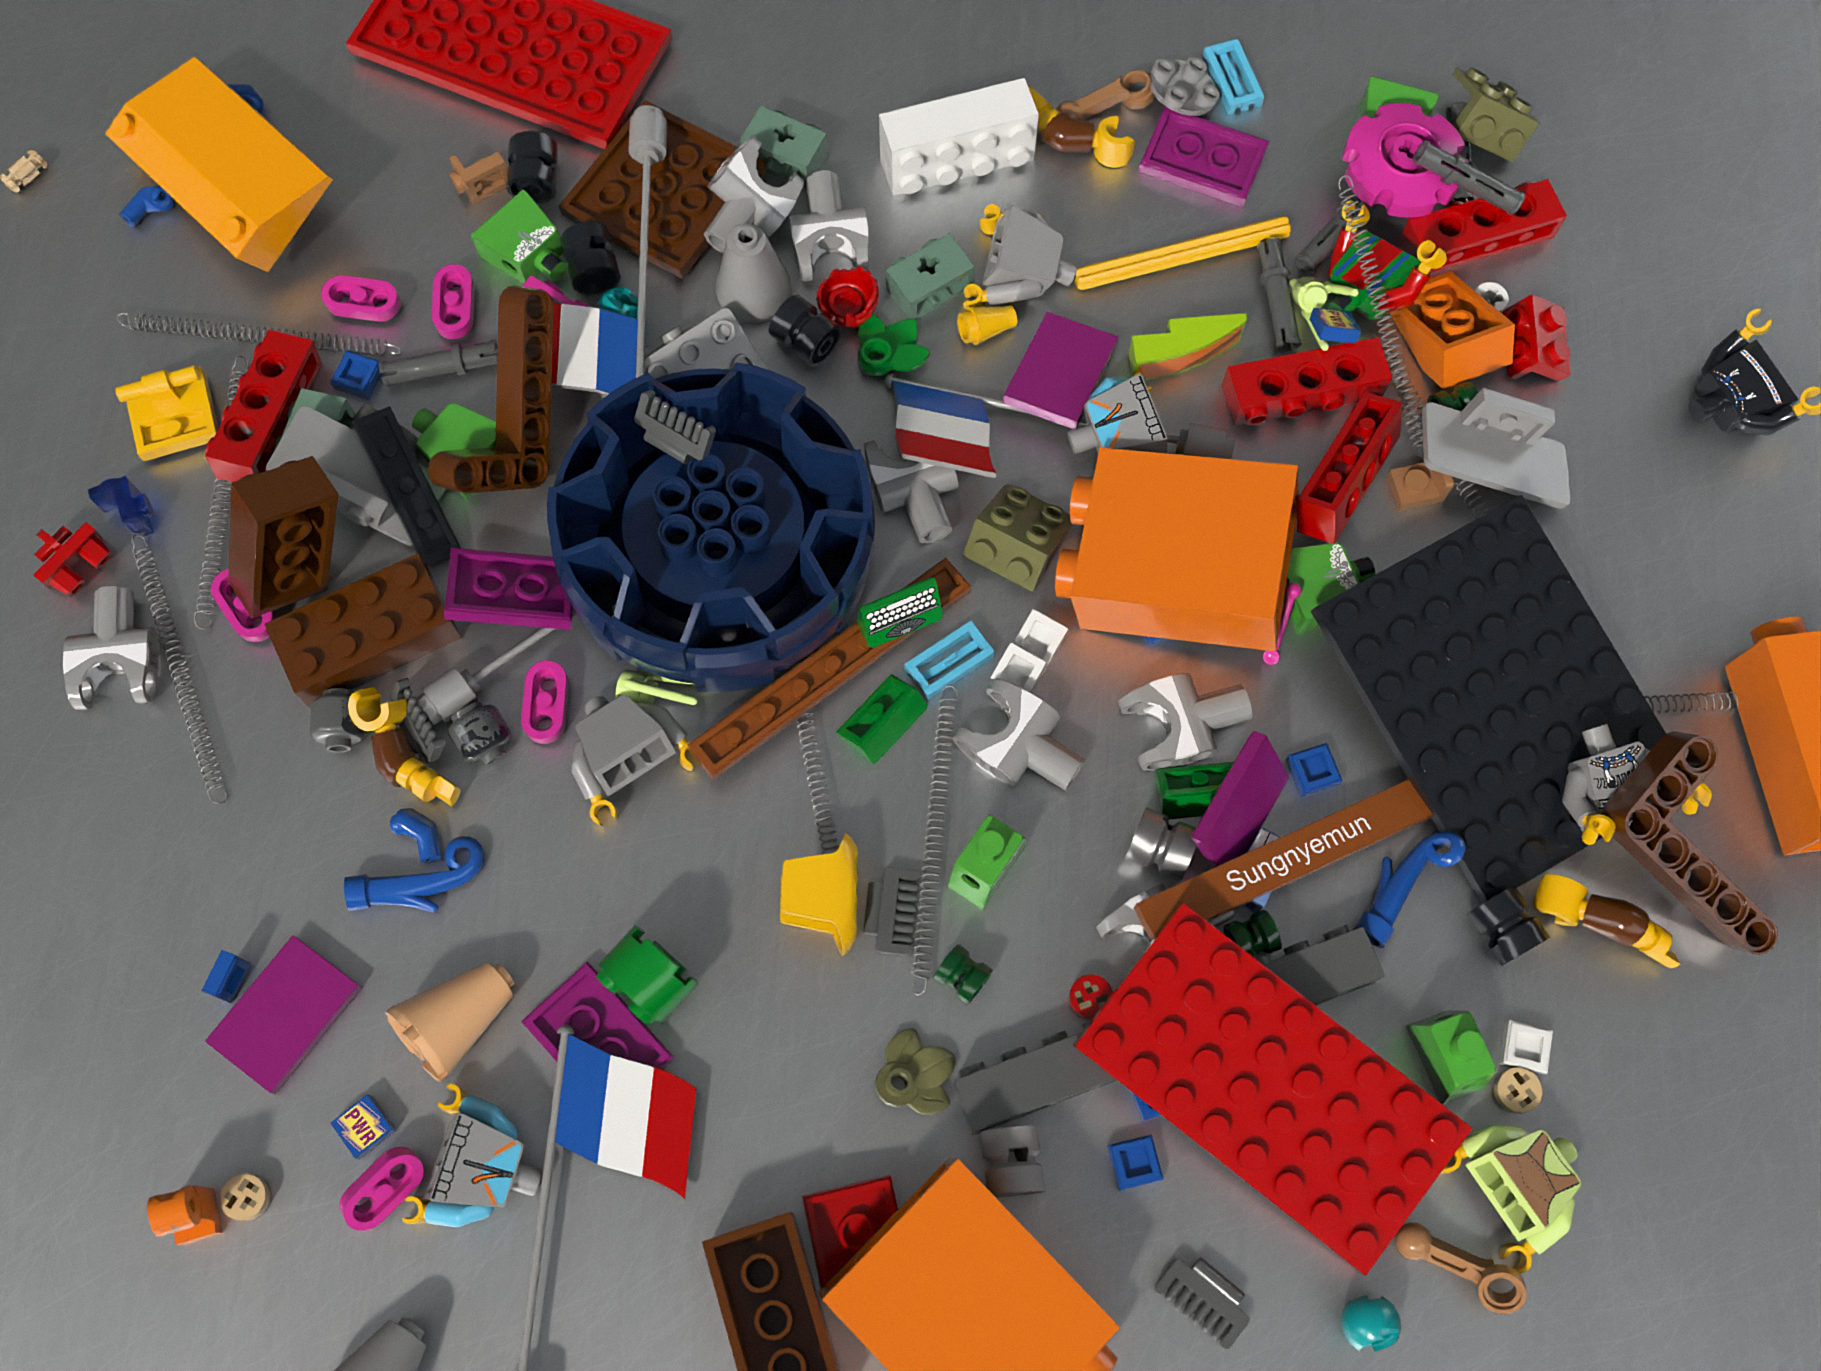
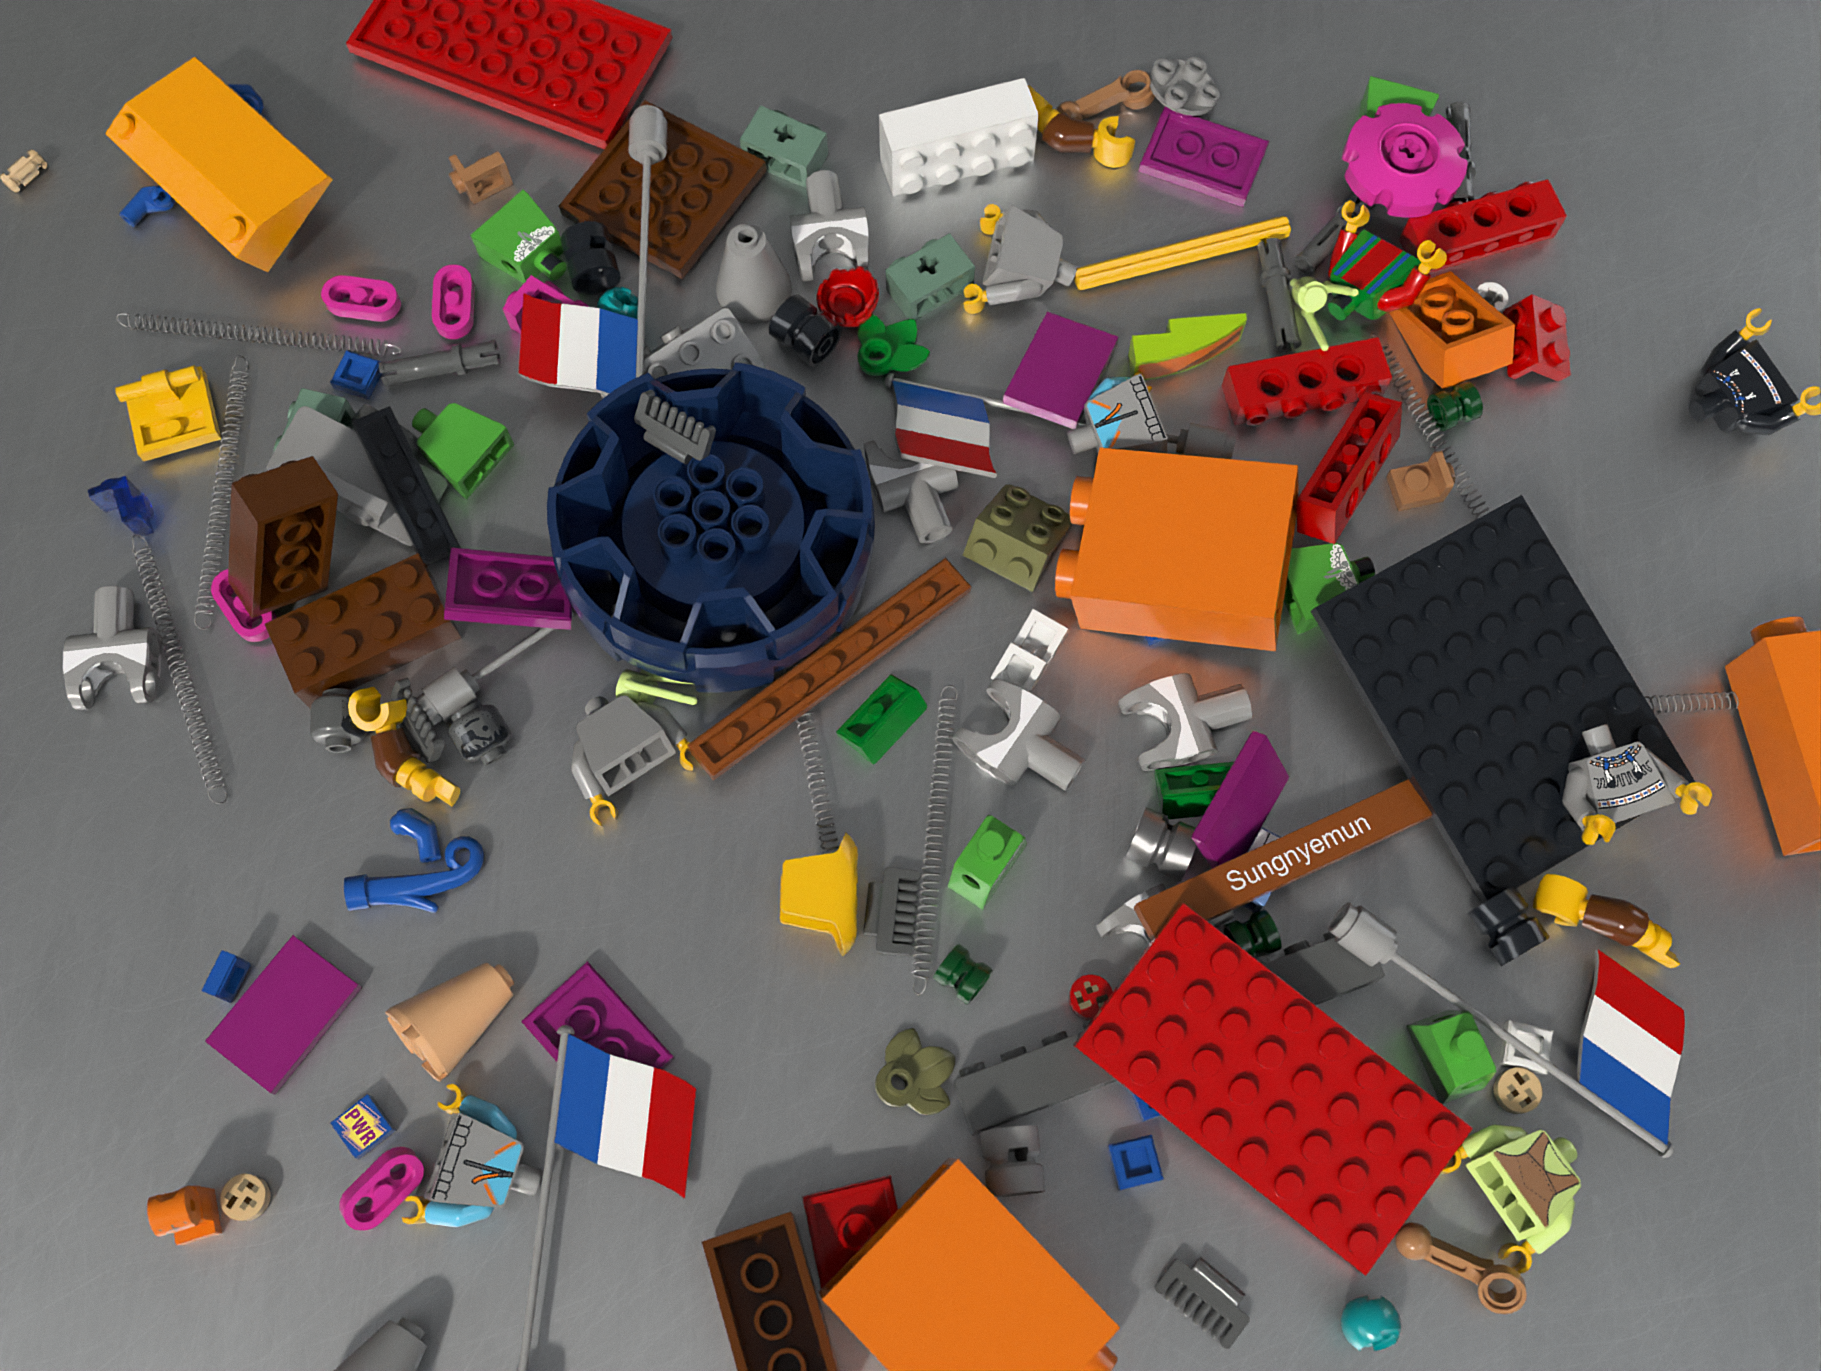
red hips [33,522,113,597] -> none
red brick [205,329,322,482] -> none
reddish brown beam [428,286,553,493] -> none
black wheel [507,131,558,204] -> none
dark pink plate [521,660,569,744] -> none
green brick [596,925,699,1025] -> none
light grey connector [704,135,804,252] -> none
slope [857,577,942,648] -> none
medium azure tile [904,621,995,701] -> none
yellow cone [957,305,1017,345] -> none
medium azure tile [1202,39,1264,115] -> none
dark pink hinge [1263,583,1302,665] -> none
blue tile [1285,743,1343,797] -> none
blue tile [1309,307,1361,343] -> none
light grey piece [1338,175,1424,462] -> none
blue plant [1353,831,1466,948] -> none
dark grey pin [1413,140,1525,215] -> none
light grey bracket [1422,388,1571,509] -> none
olive bracket [1452,67,1540,162] -> none
reddish brown beam [1601,731,1778,955] -> none
none -> flag [1328,902,1685,1158]

